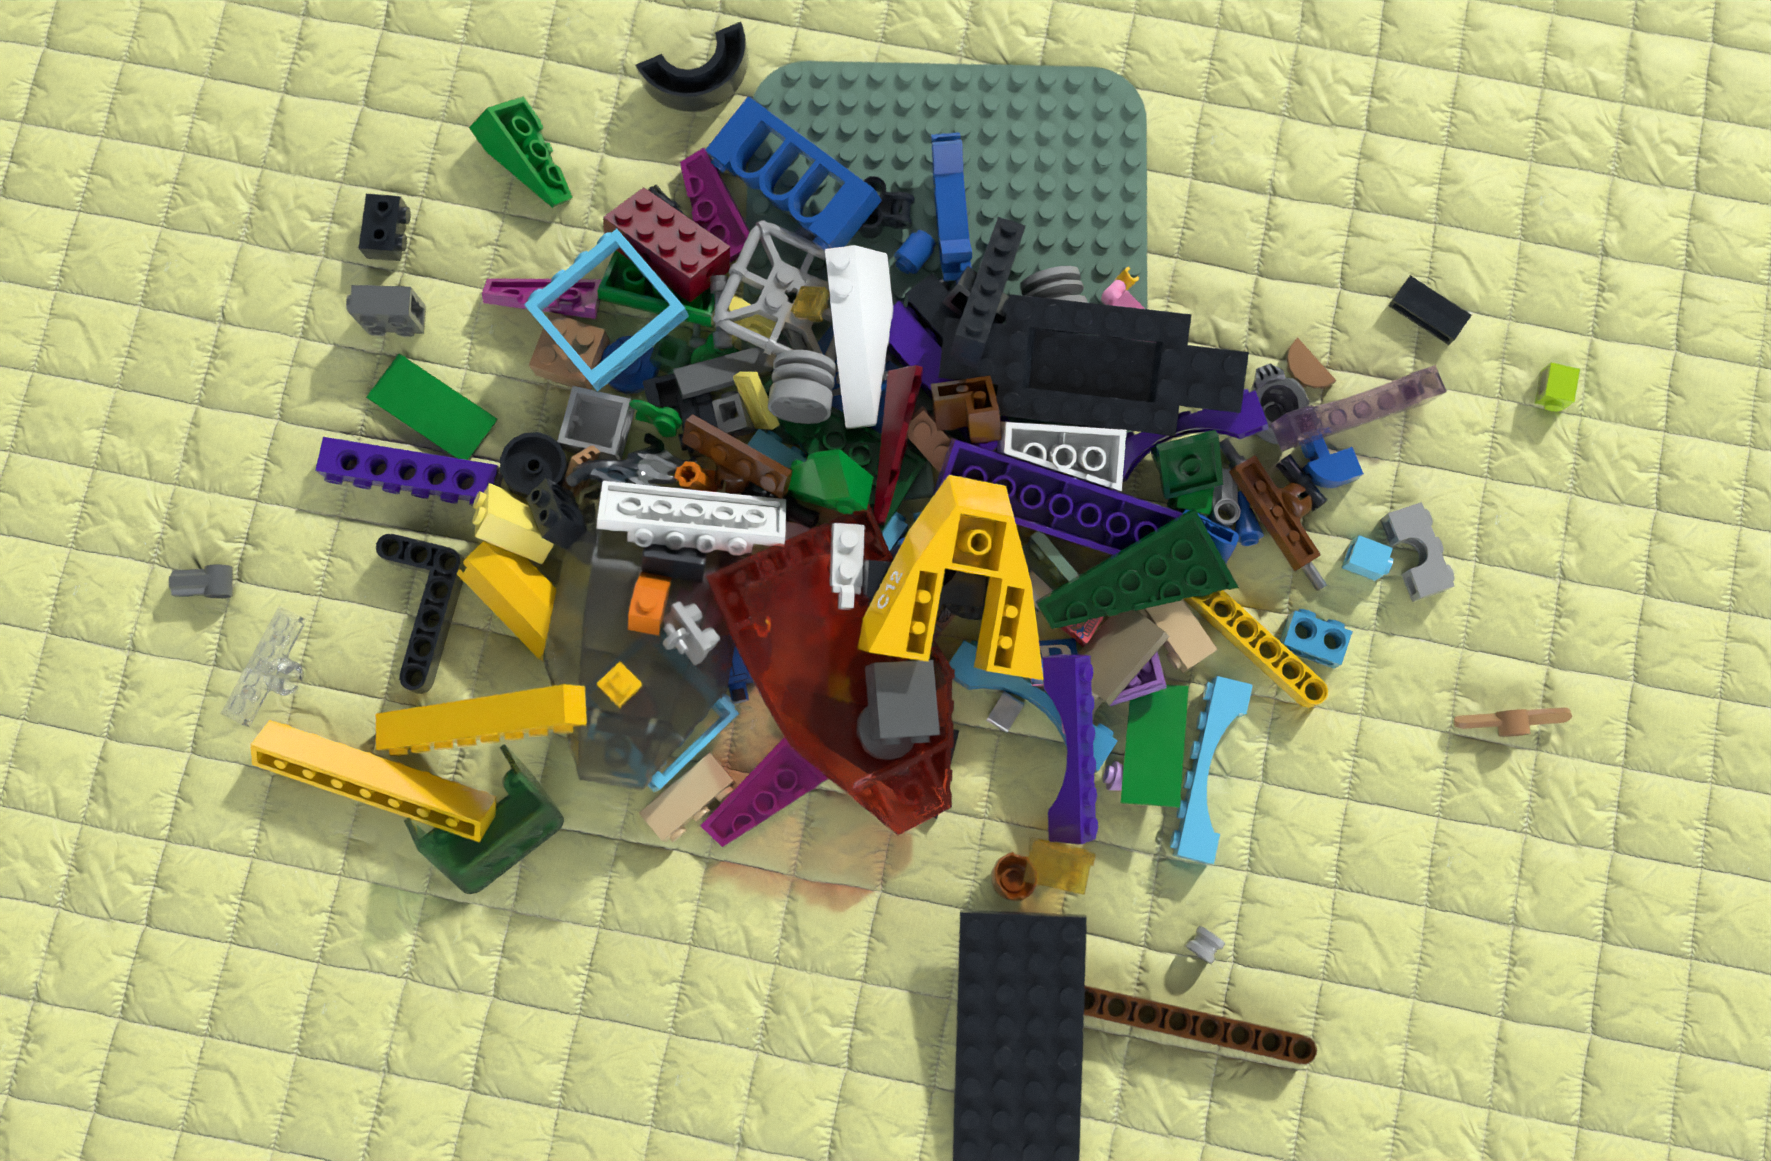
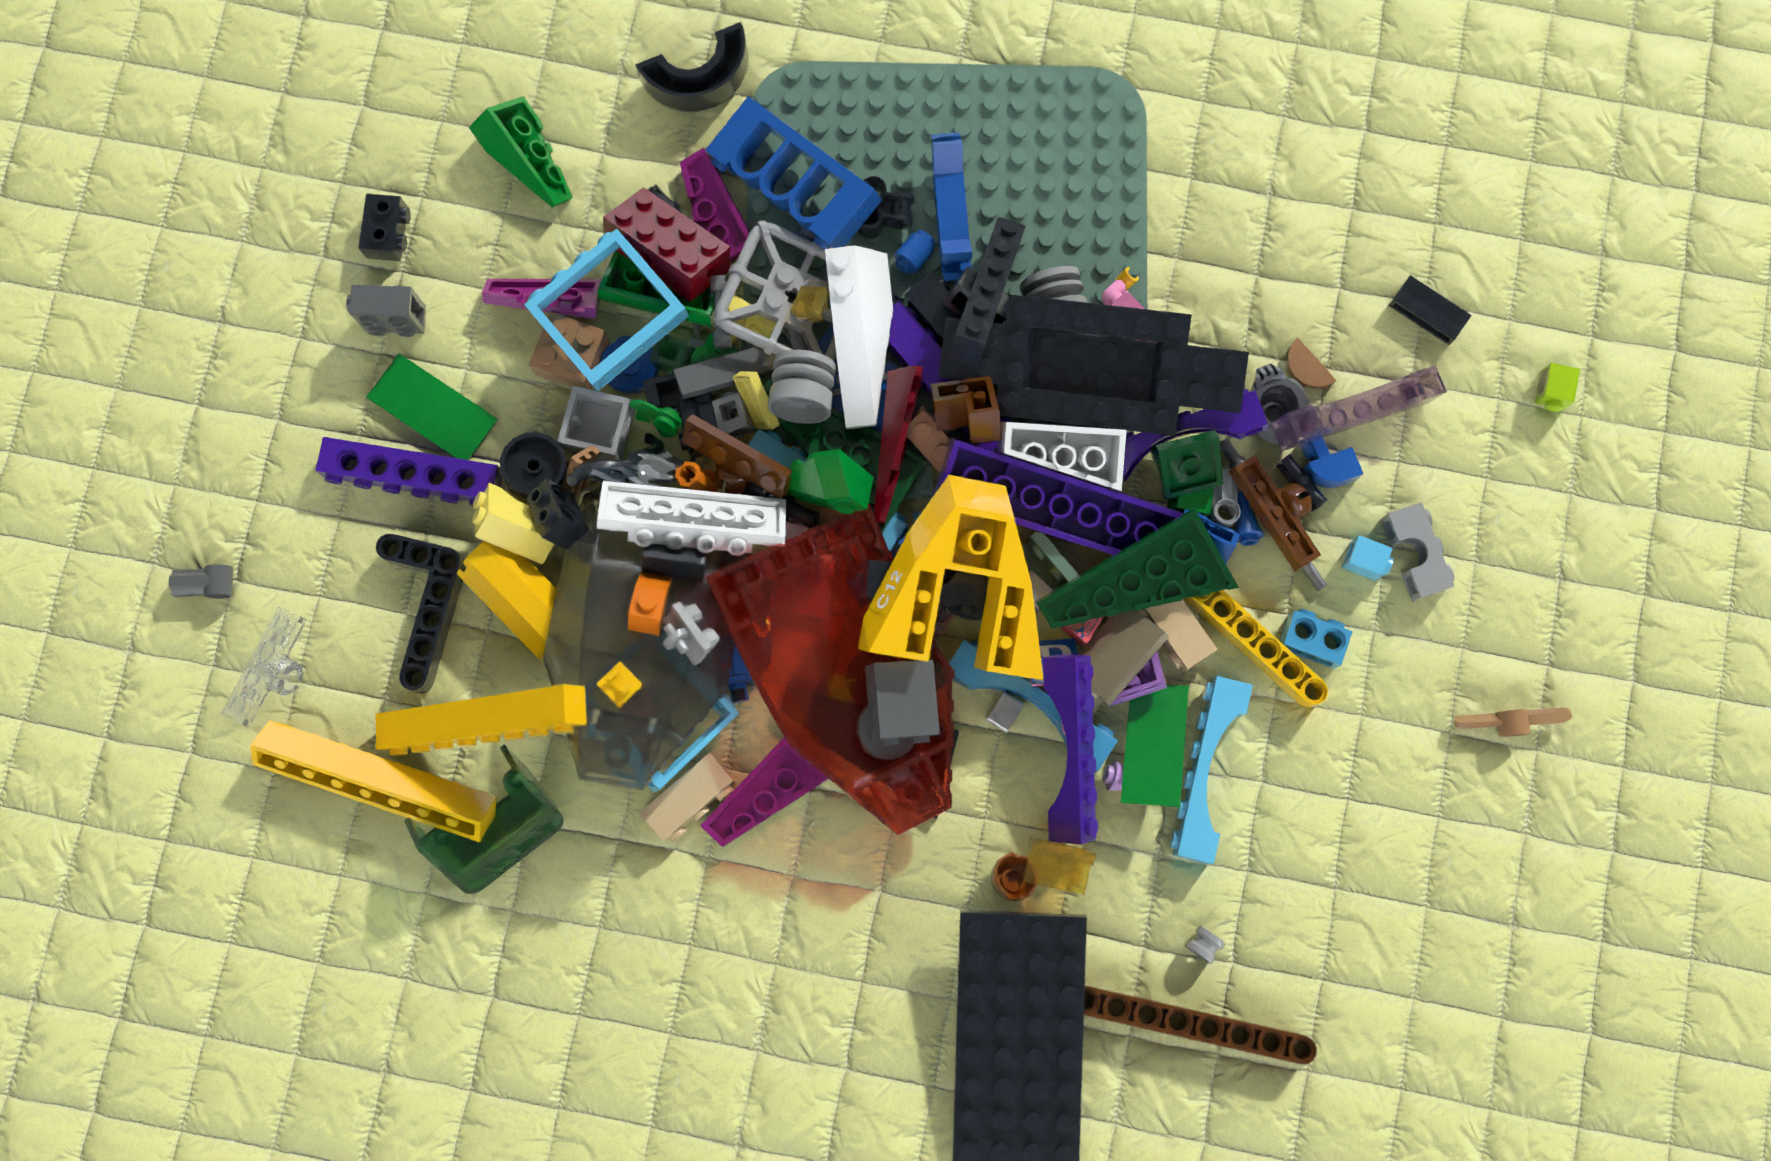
white hinge [830,523,864,610] -> none

